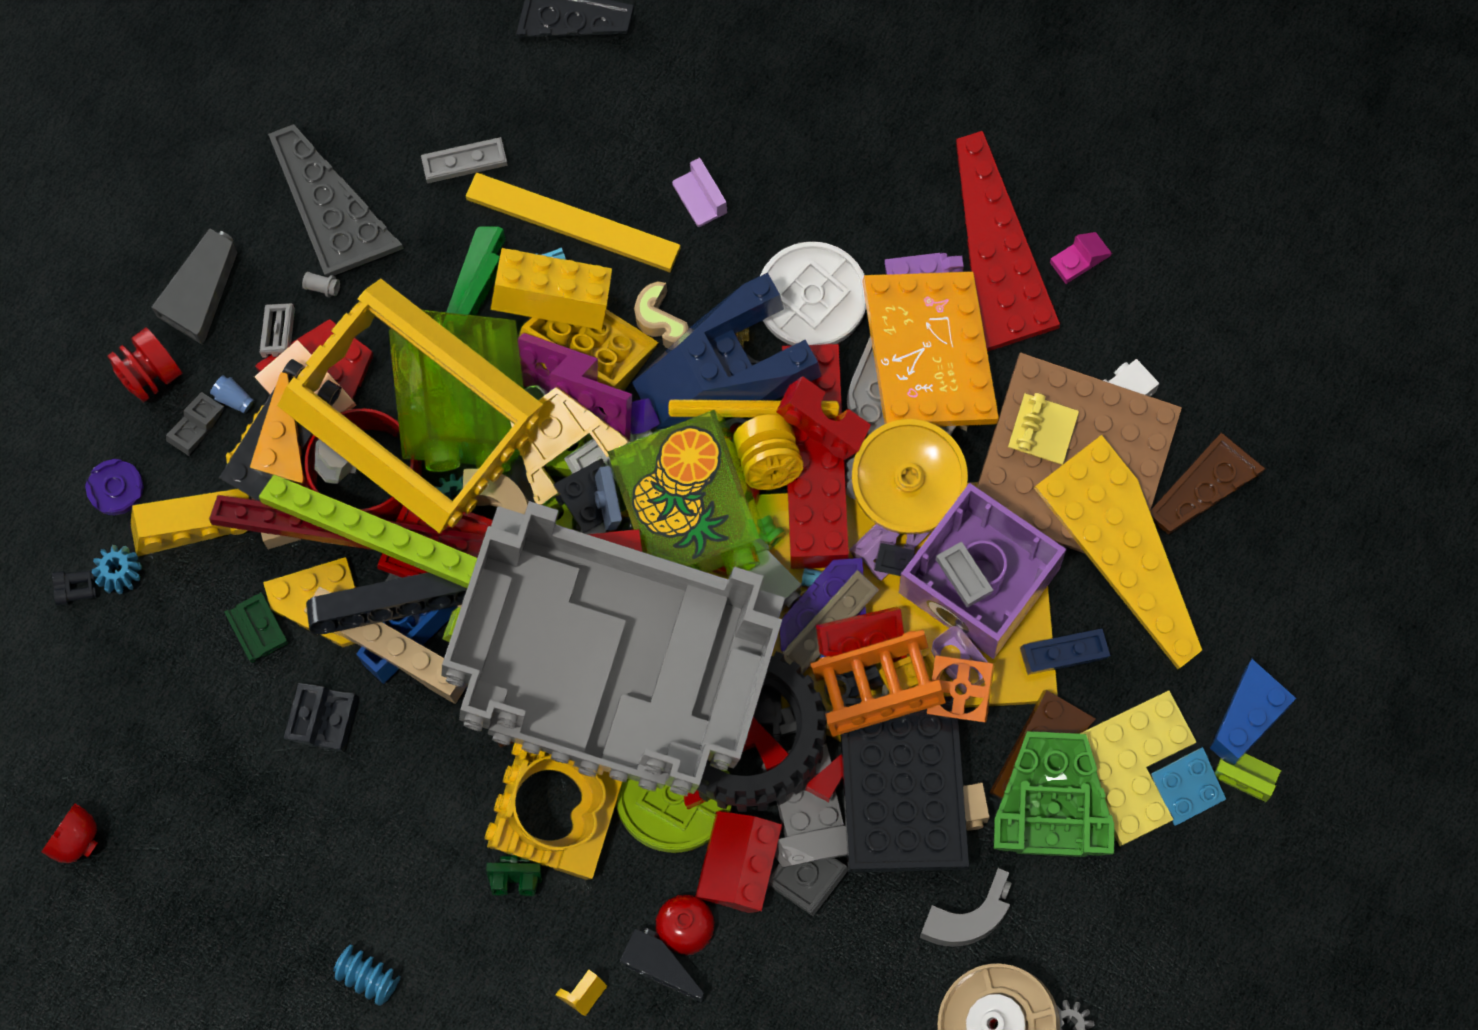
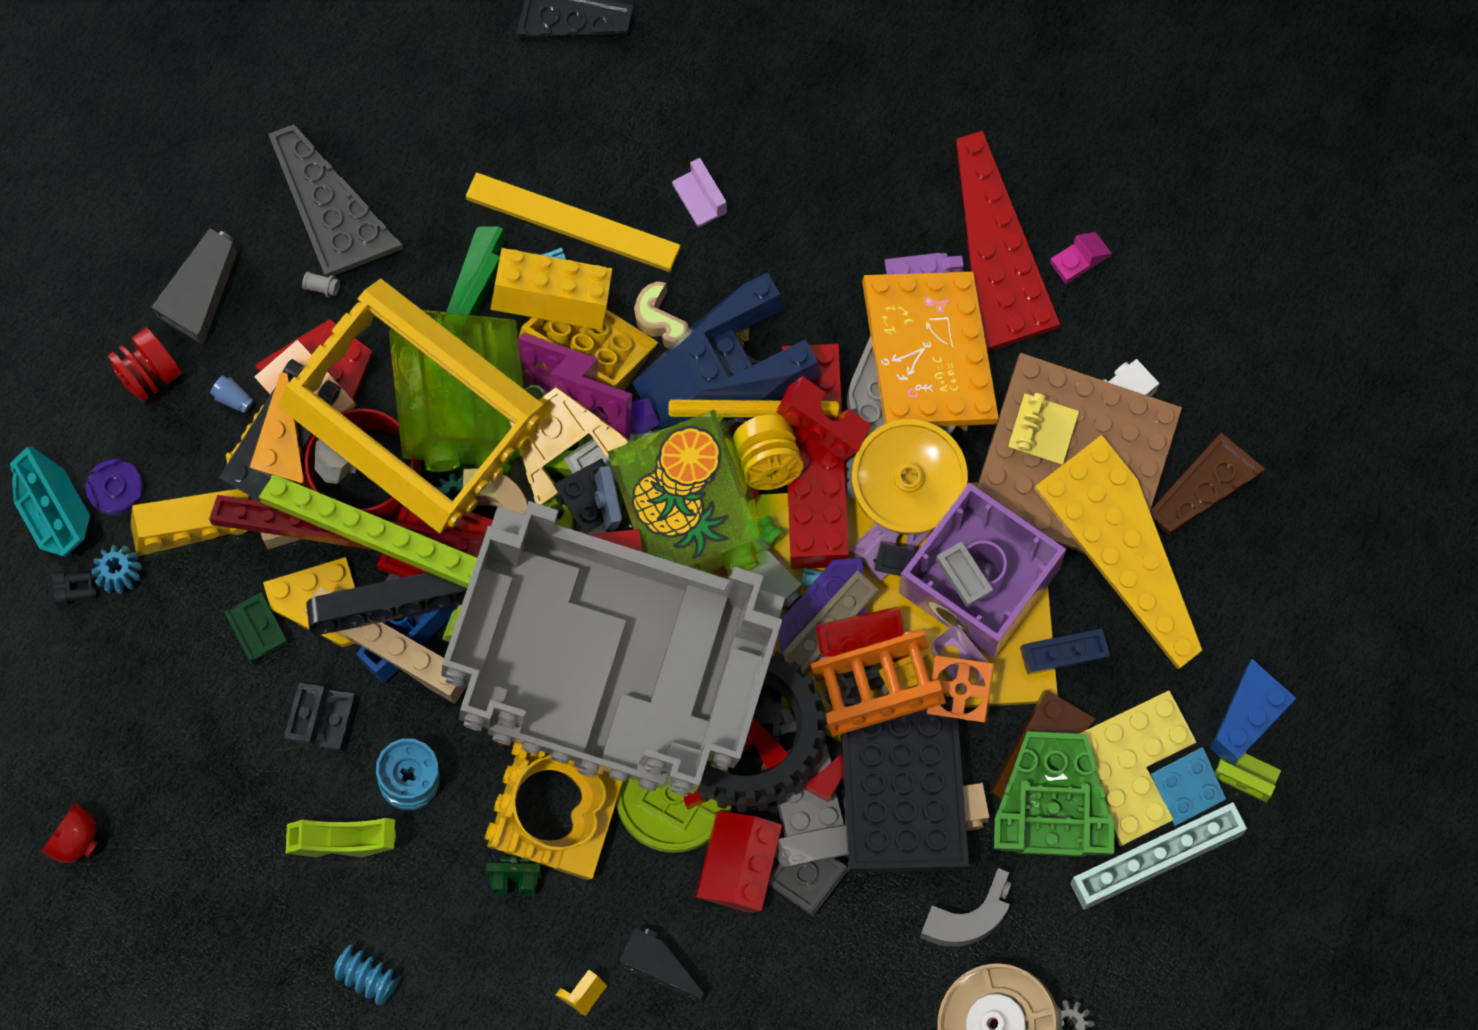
dark grey slope [166,392,224,456] -> none
light grey tile [260,303,295,358] -> none
light grey tile [421,137,508,183] -> none
red cylinder [656,895,714,955] -> none
white plate [760,242,866,346] -> none
none -> teal wedge [10,447,90,556]
none -> lime arch [286,818,396,858]
none -> dark azure wheel [376,739,440,810]
none -> light aqua brick [1070,803,1247,910]

